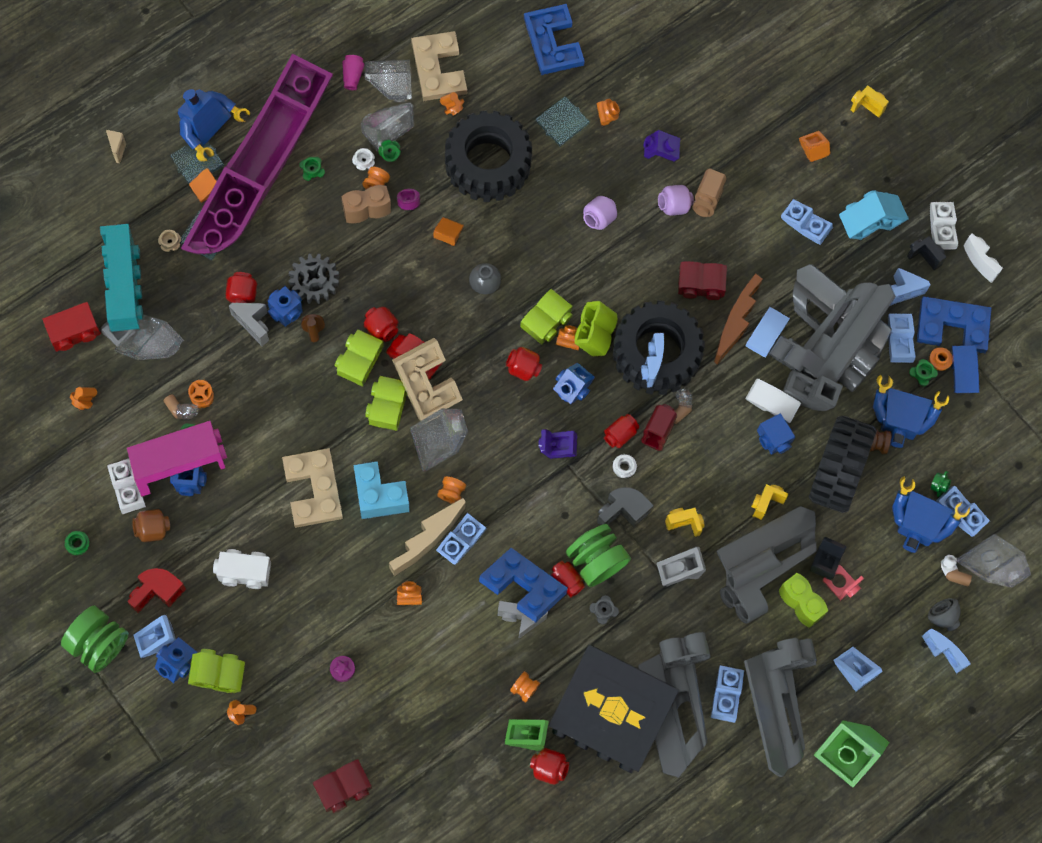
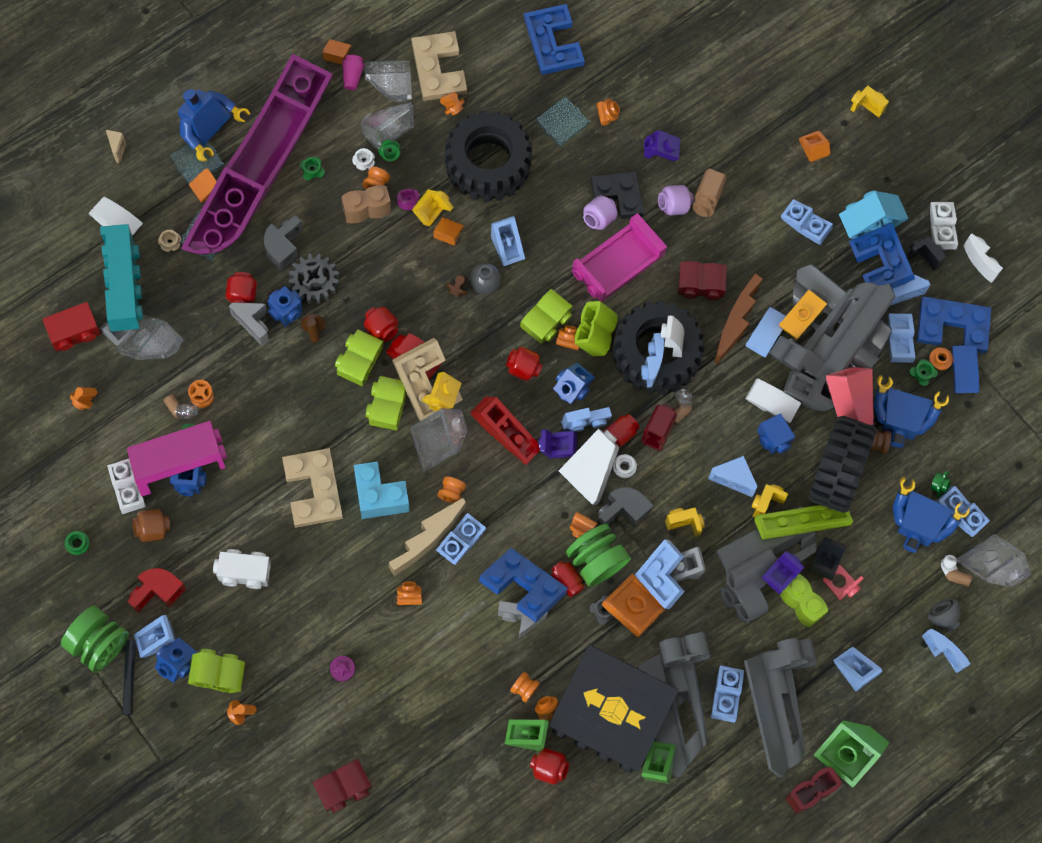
none -> white slope [89,197,143,235]
none -> black bar [122,640,136,716]
none -> dark grey brick [264,215,303,272]
none -> orange slope [322,39,351,65]
none -> yellow bracket [412,190,453,226]
none -> yellow bracket [422,372,462,412]
none -> reddish brown plate [446,275,468,298]
none -> red slope [470,396,540,465]
none -> light blue slope [491,216,525,266]
none -> orange plate [535,696,559,722]
none -> white slope [559,429,619,505]
none -> light blue plate [561,407,612,432]
none -> orange plate [569,512,598,538]
none -> dark pink panel [572,213,667,302]
none -> black plate [591,172,643,219]
none -> orange tile [602,573,666,637]
none -> light blue plate [635,539,685,609]
none -> bright green slope [642,741,676,784]
none -> white slope [661,316,684,357]
none -> light blue slope [708,456,757,497]
none -> lime tile [754,505,853,540]
none -> dark purple bracket [761,551,804,594]
none -> light orange plate [779,290,827,341]
none -> dark red brick [786,767,842,813]
none -> coral slope [826,367,873,425]
none -> blue plate [849,223,915,289]

